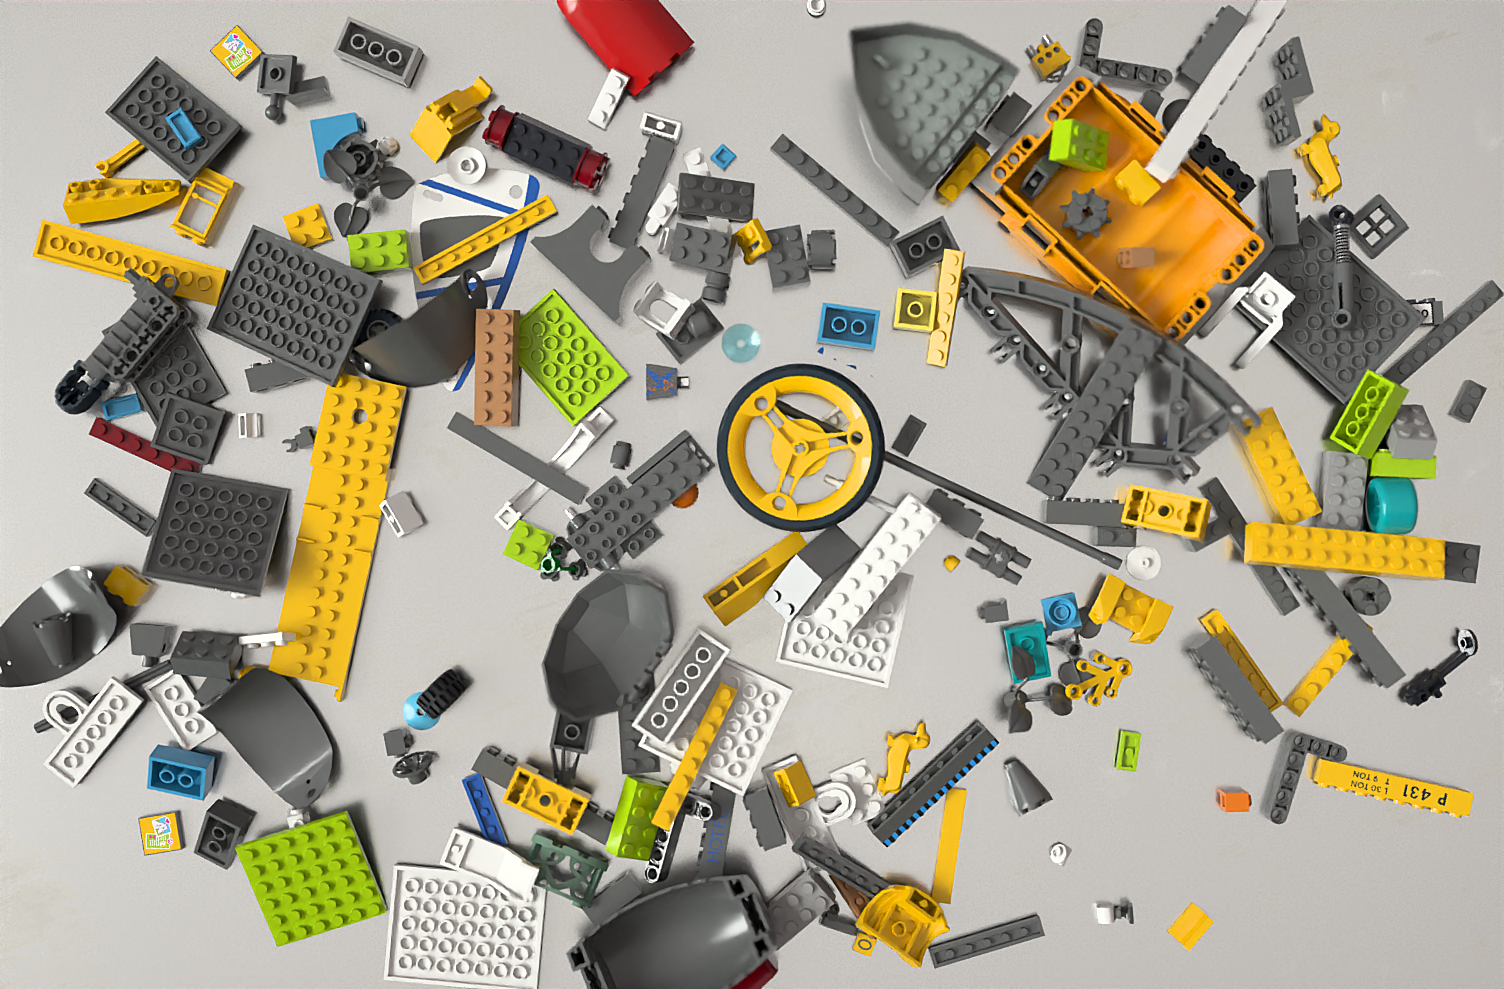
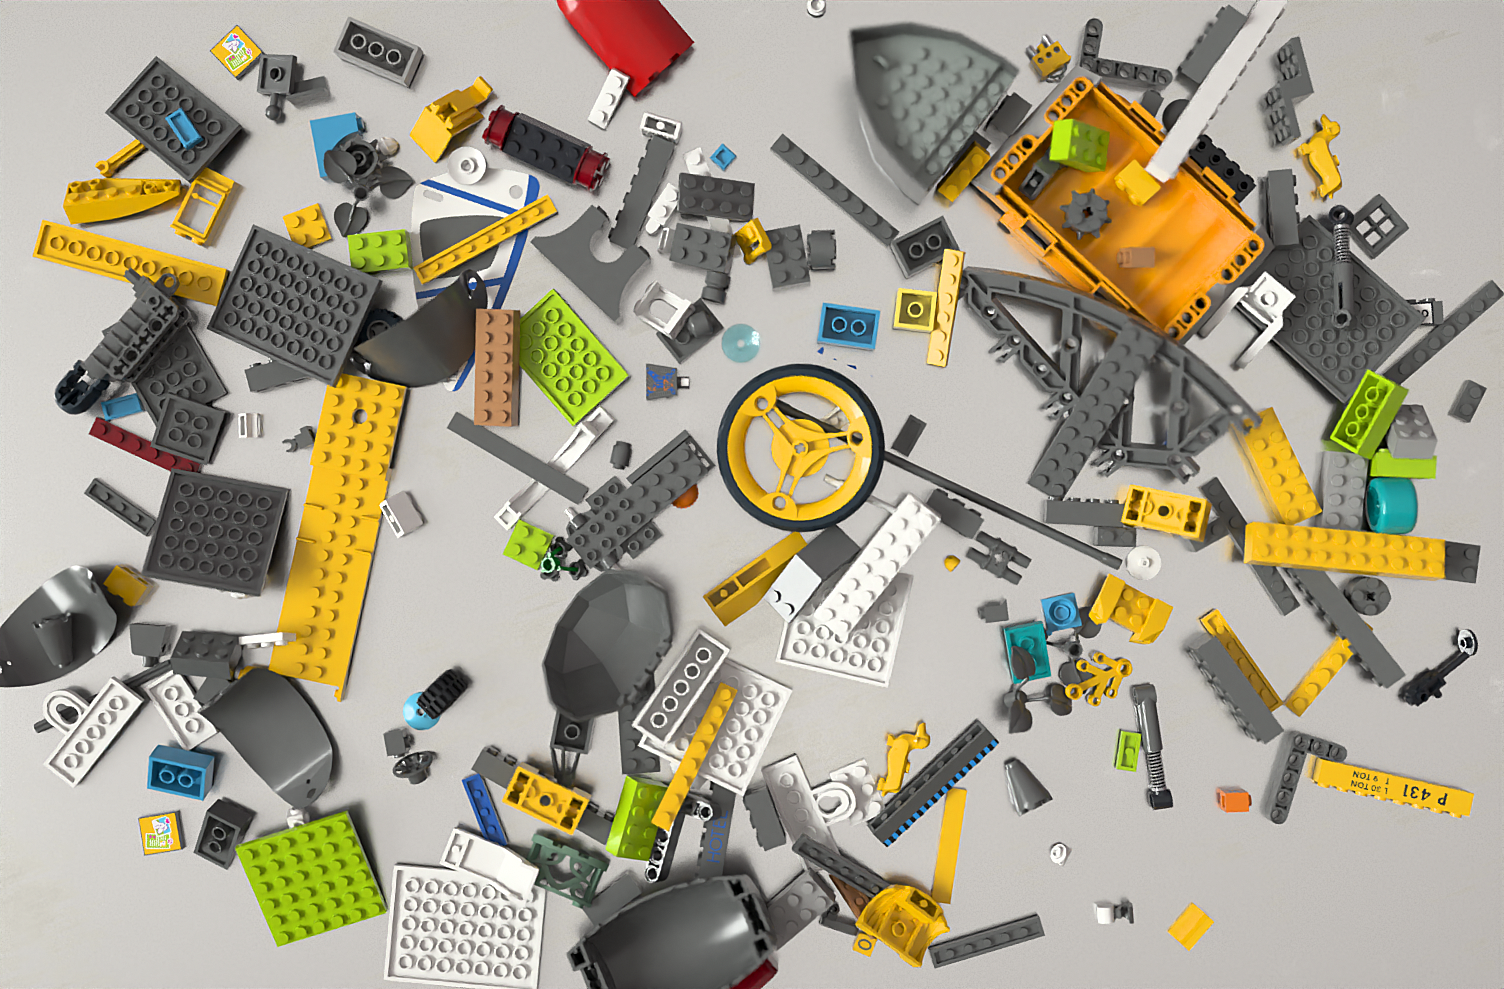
yellow panel [773,760,816,807] -> none
none -> piece [1133,684,1173,810]

